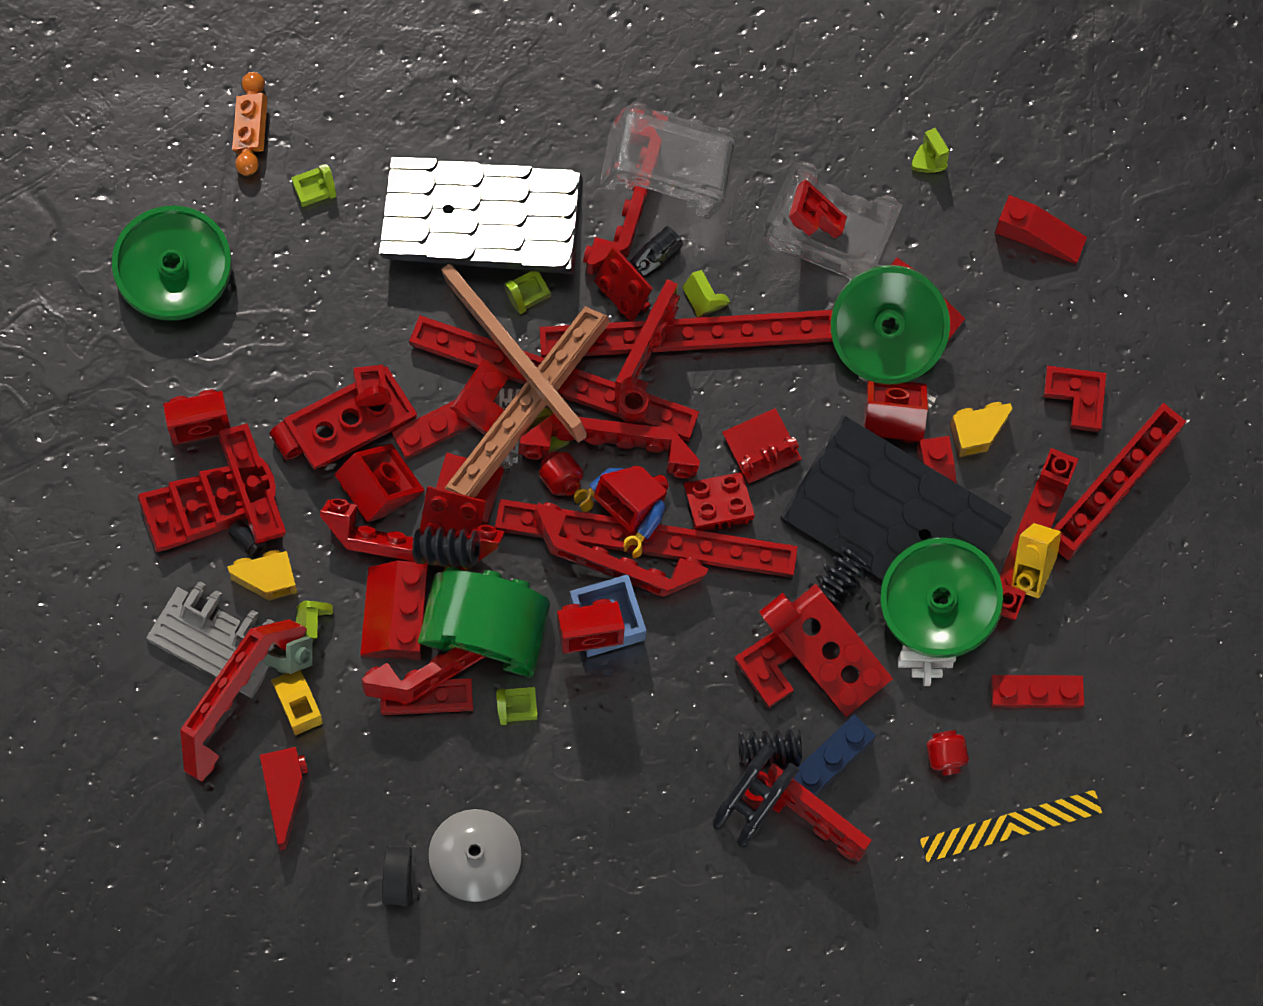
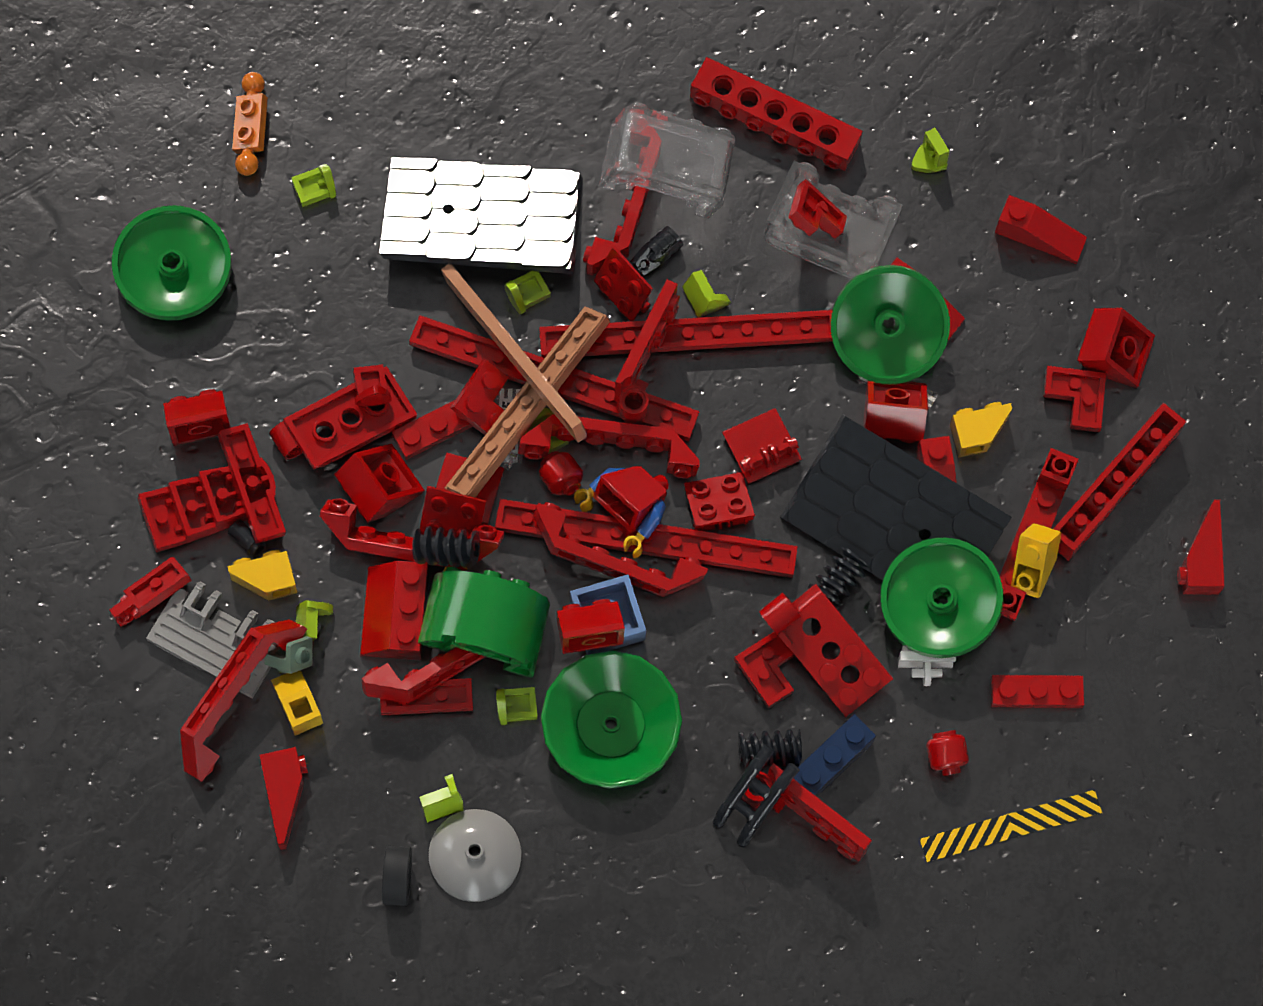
none -> red hinge [109,557,192,627]
none -> lime tile [419,774,464,823]
none -> green dish [541,650,682,789]
none -> red brick [690,57,863,171]
none -> red slope [1077,308,1155,388]
none -> red slope [1177,500,1225,595]

